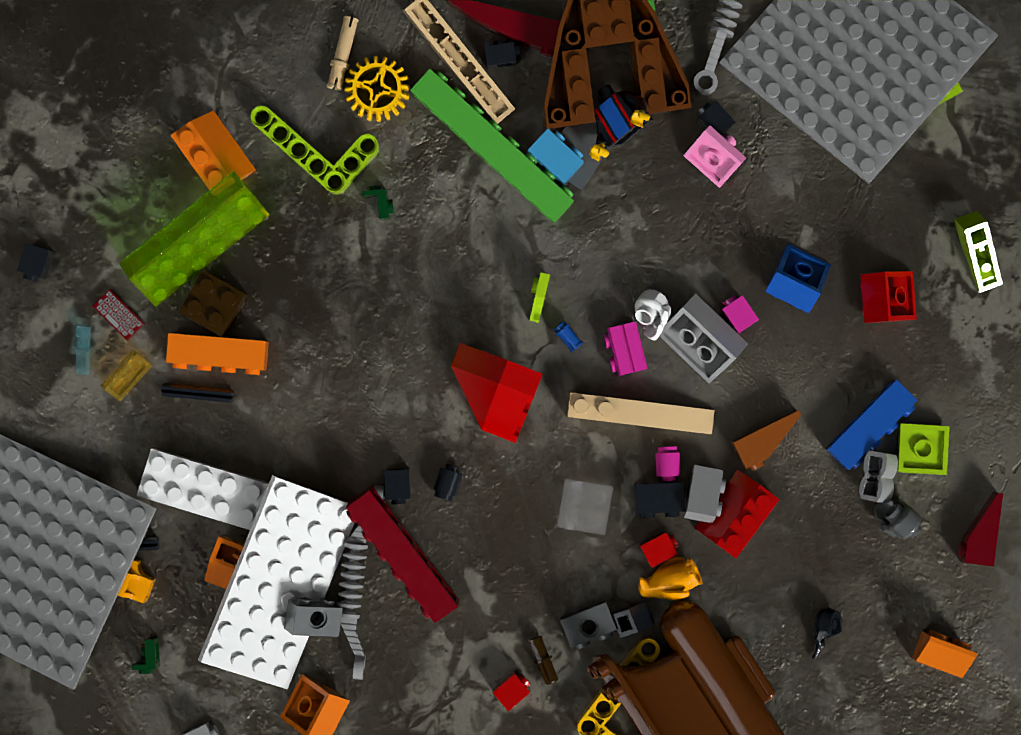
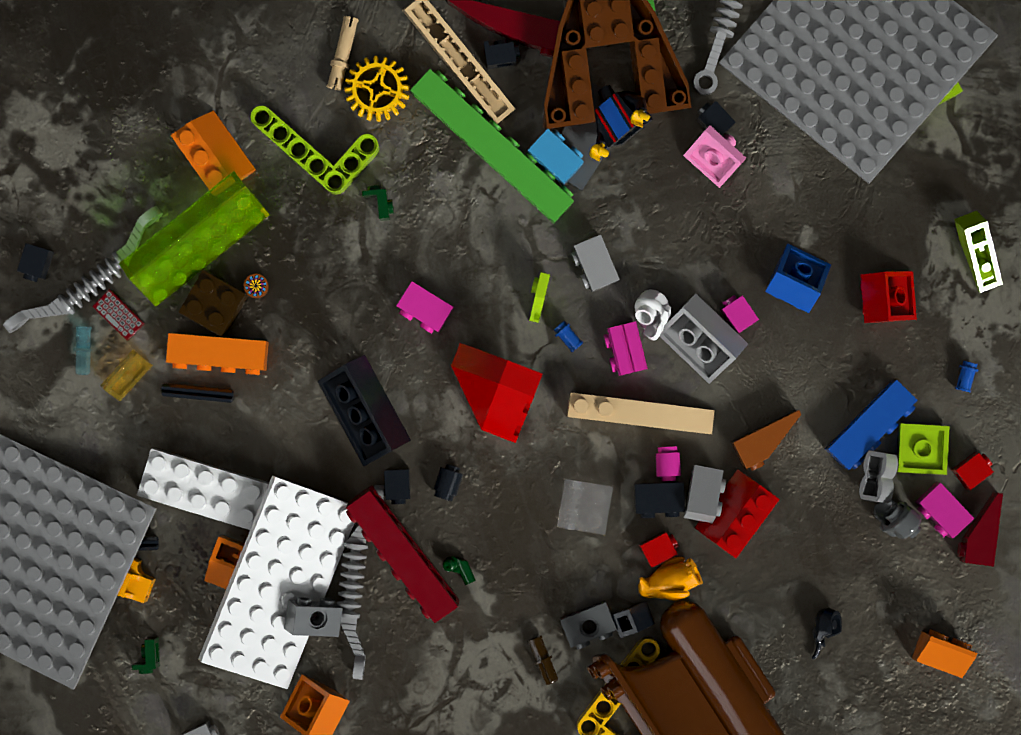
red brick [492,671,531,711] -> none
none -> light grey piece [3,206,163,333]
none -> tile [244,274,269,298]
none -> black slope [318,355,411,467]
none -> dark pink brick [397,282,454,334]
none -> dark green arm [443,556,476,585]
none -> light grey brick [571,235,620,292]
none -> dark pink brick [915,482,975,539]
none -> red brick [951,452,994,490]
none -> blue pin [955,361,979,393]

